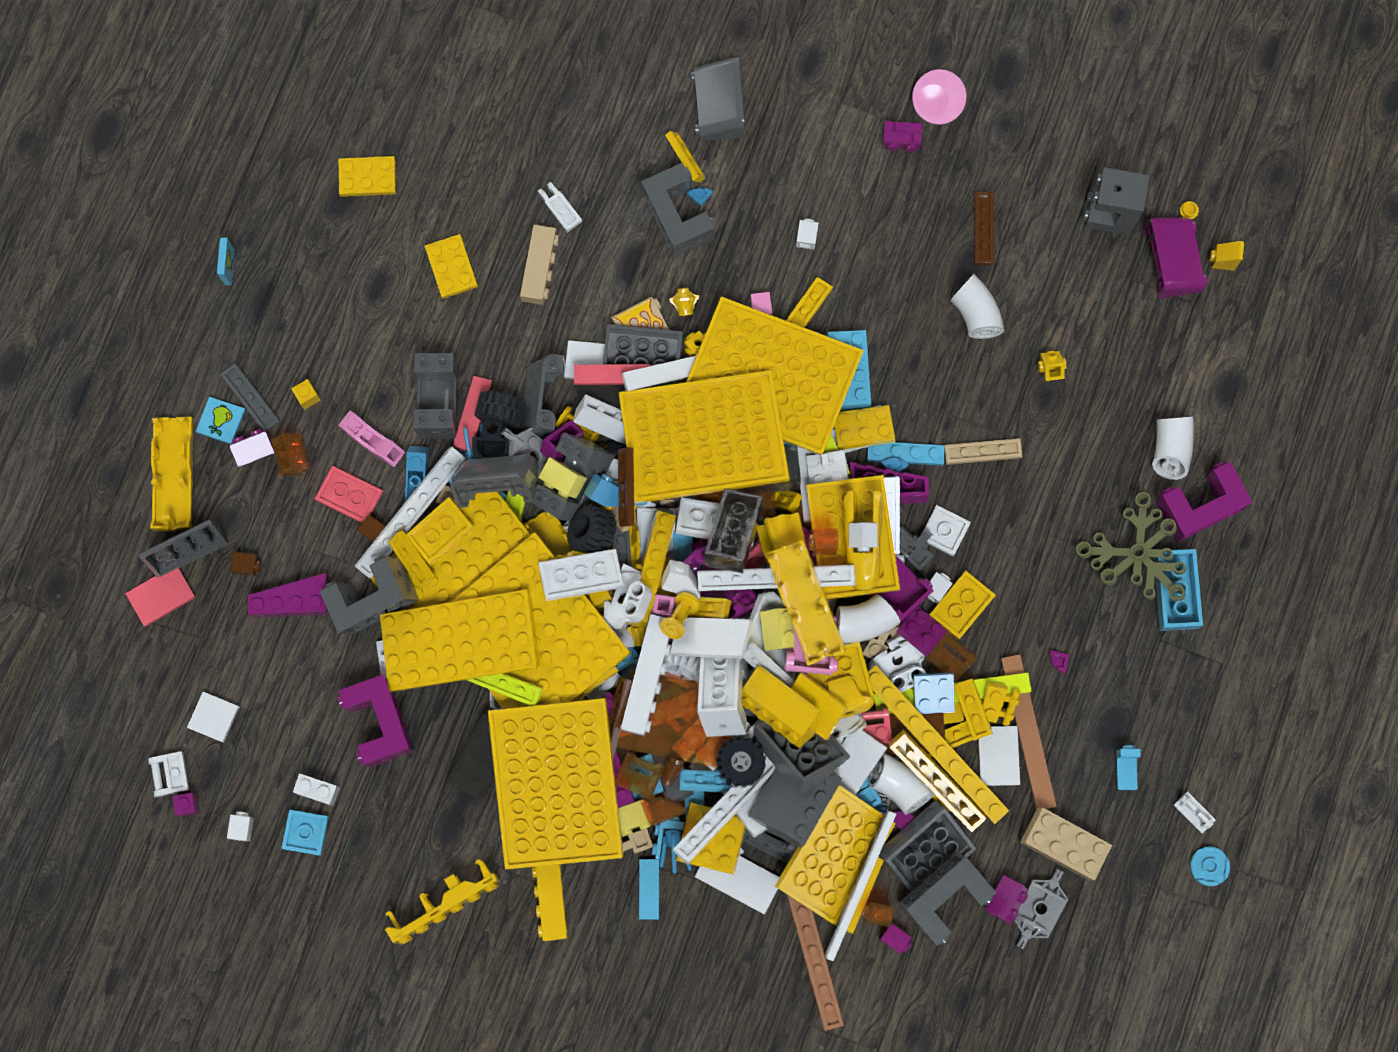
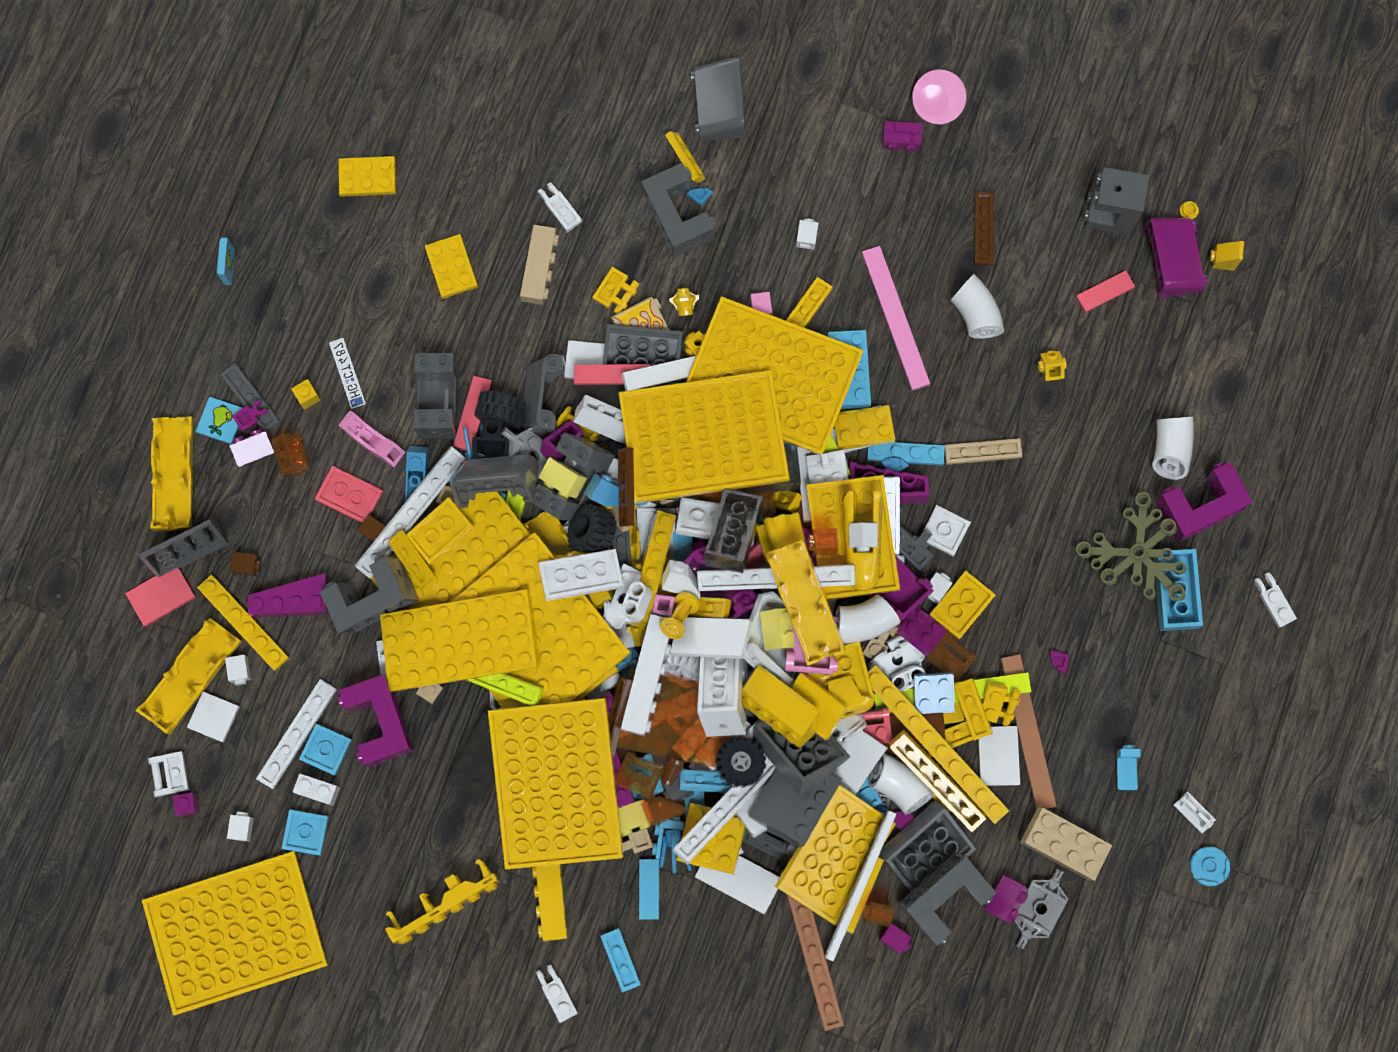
none -> yellow piece [135,618,242,735]
none -> yellow plate [142,851,328,1016]
none -> yellow plate [197,574,289,671]
none -> white brick [225,655,251,685]
none -> magenta plate [231,400,268,432]
none -> white tile [256,679,337,789]
none -> medium azure plate [299,724,352,776]
none -> clear sticker [329,338,365,409]
none -> tan plate [416,685,443,704]
none -> white hinge [536,964,578,1023]
none -> yellow plate [592,267,639,314]
none -> medium azure plate [601,929,641,992]
none -> bright pink tile [862,246,930,391]
none -> coral tile [1076,271,1135,313]
none -> white hinge [1254,572,1297,628]

